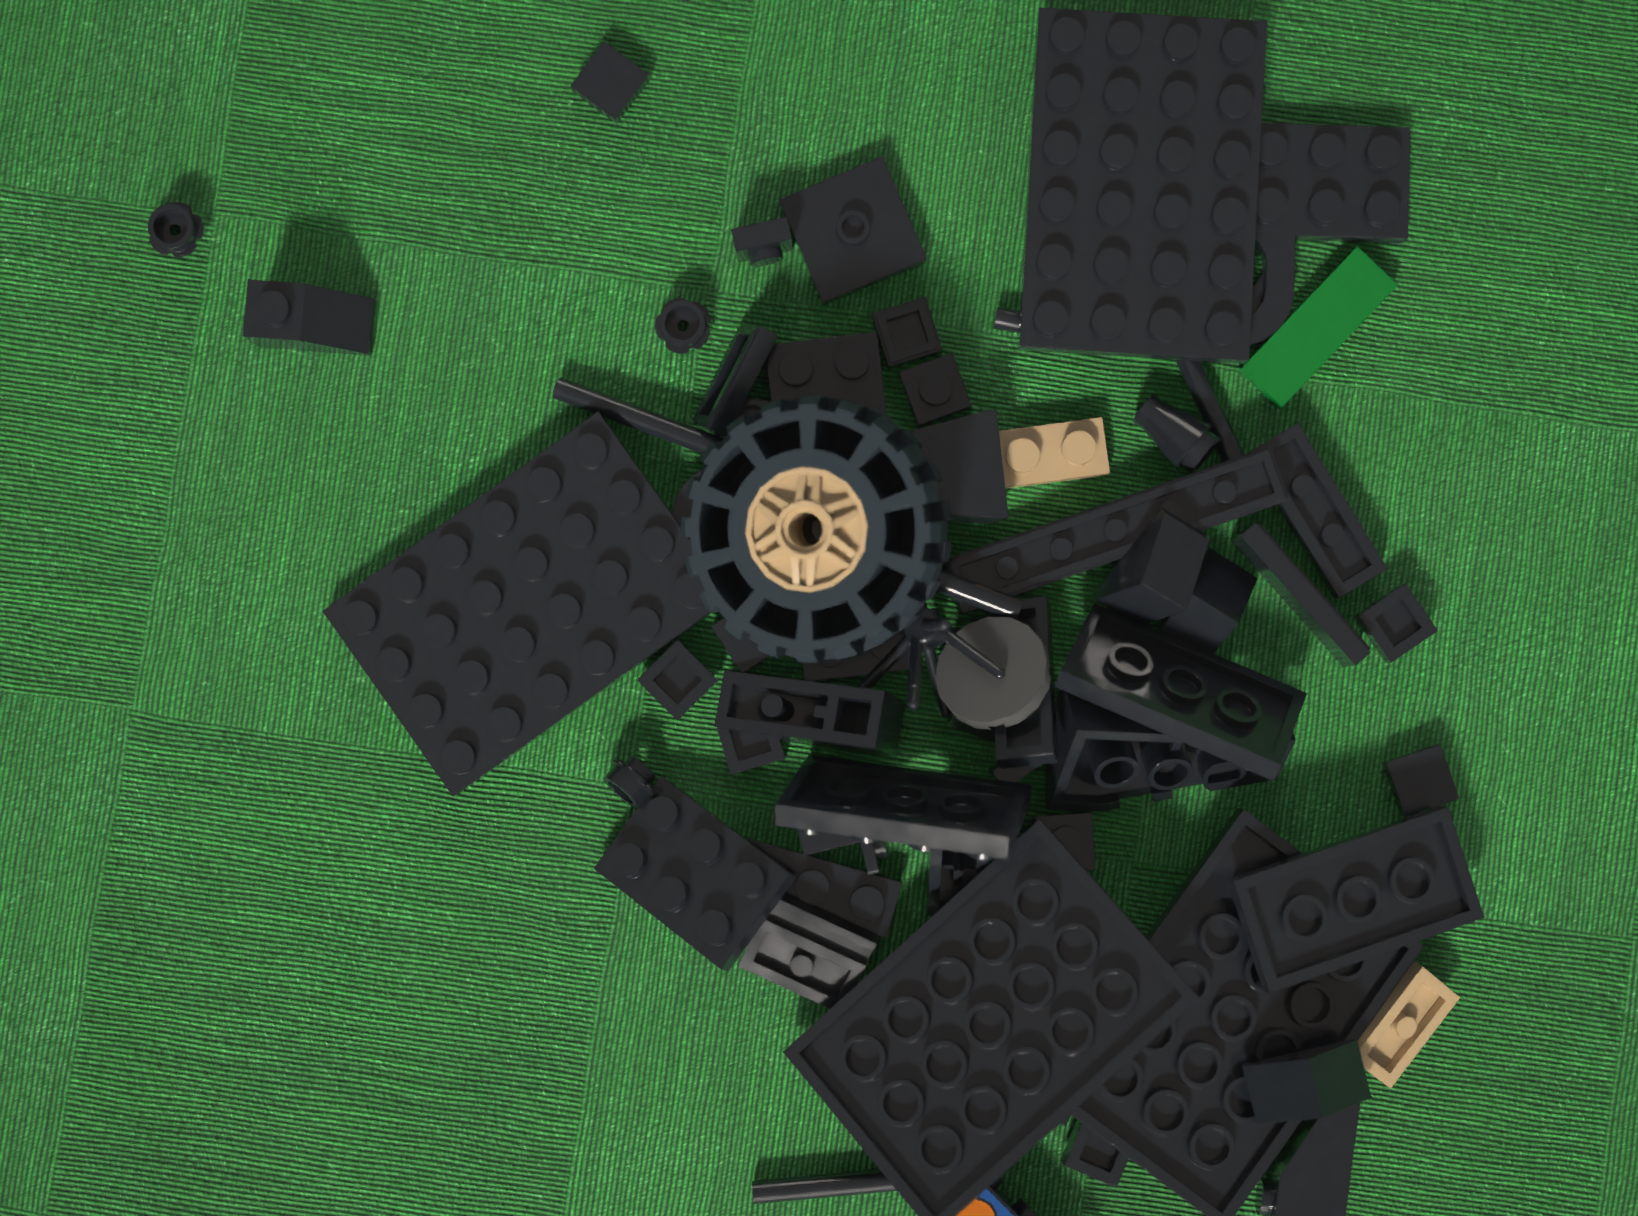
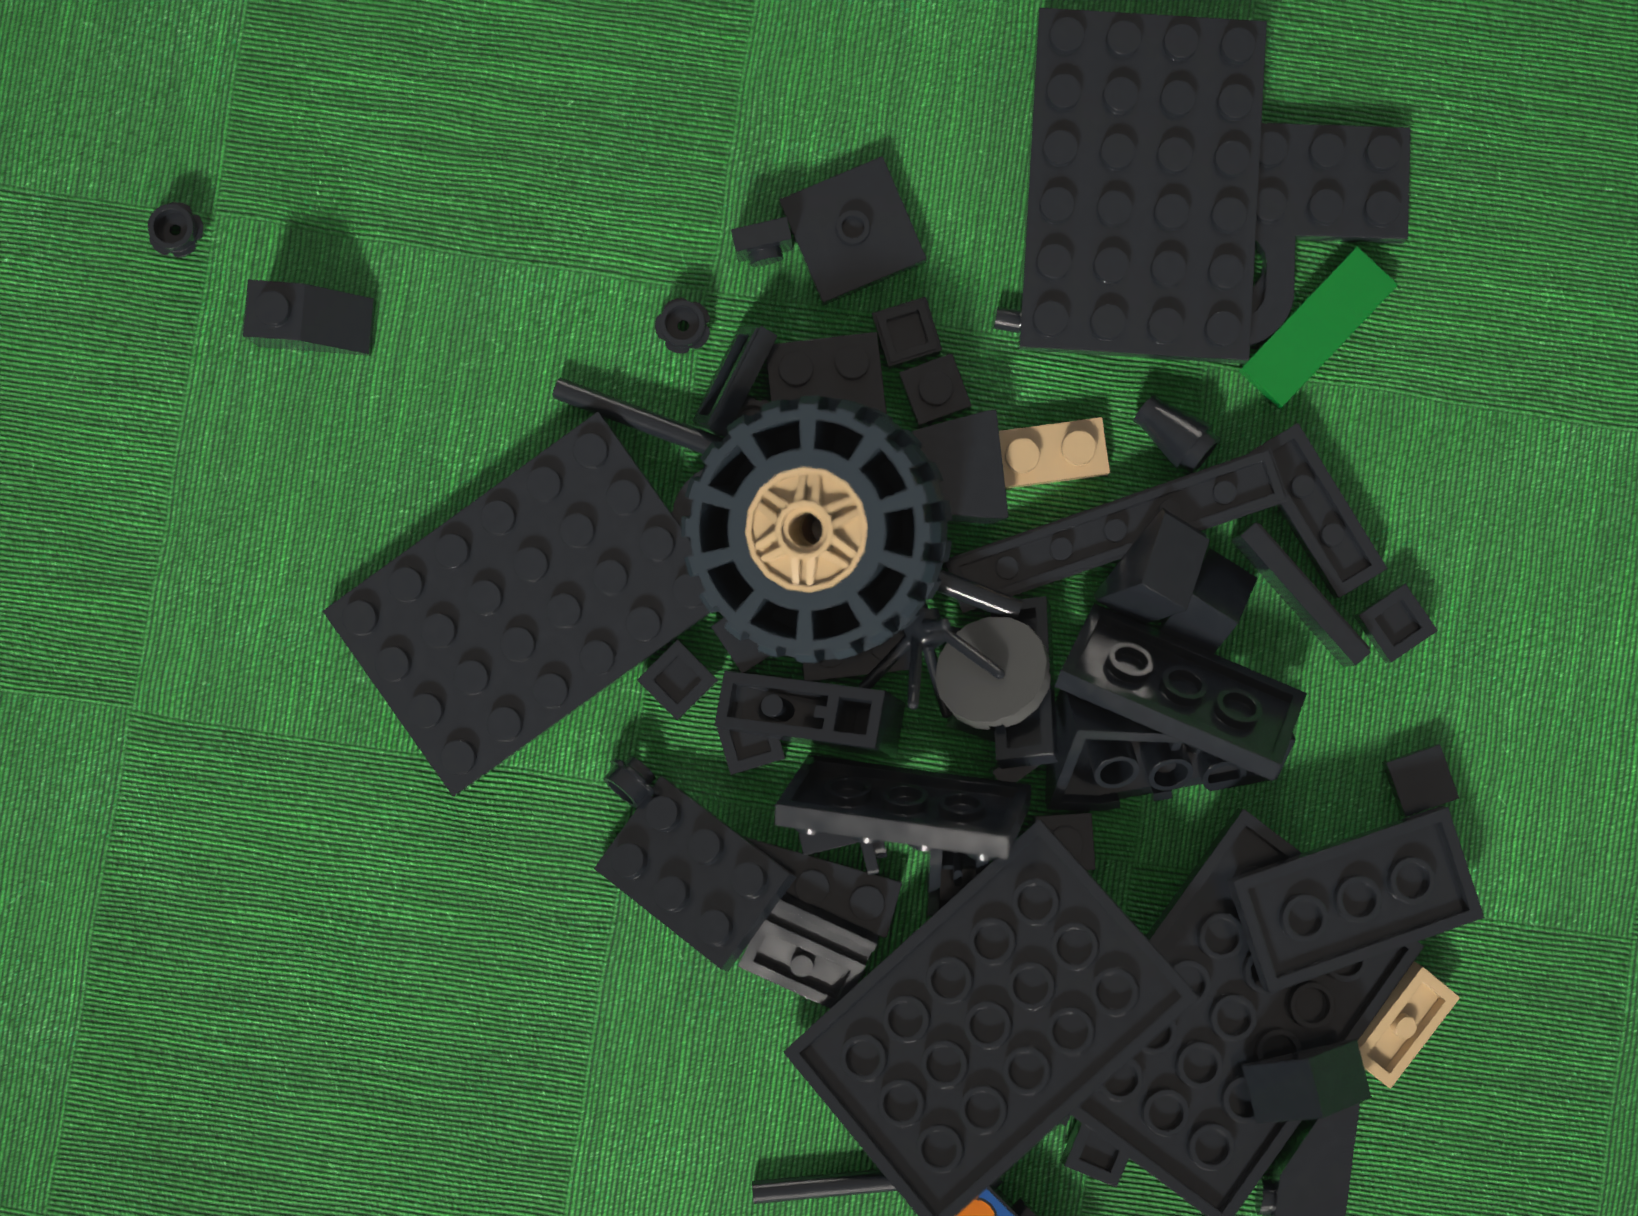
black tile [570,42,650,124] -> none
black bar [1176,360,1245,462] -> none

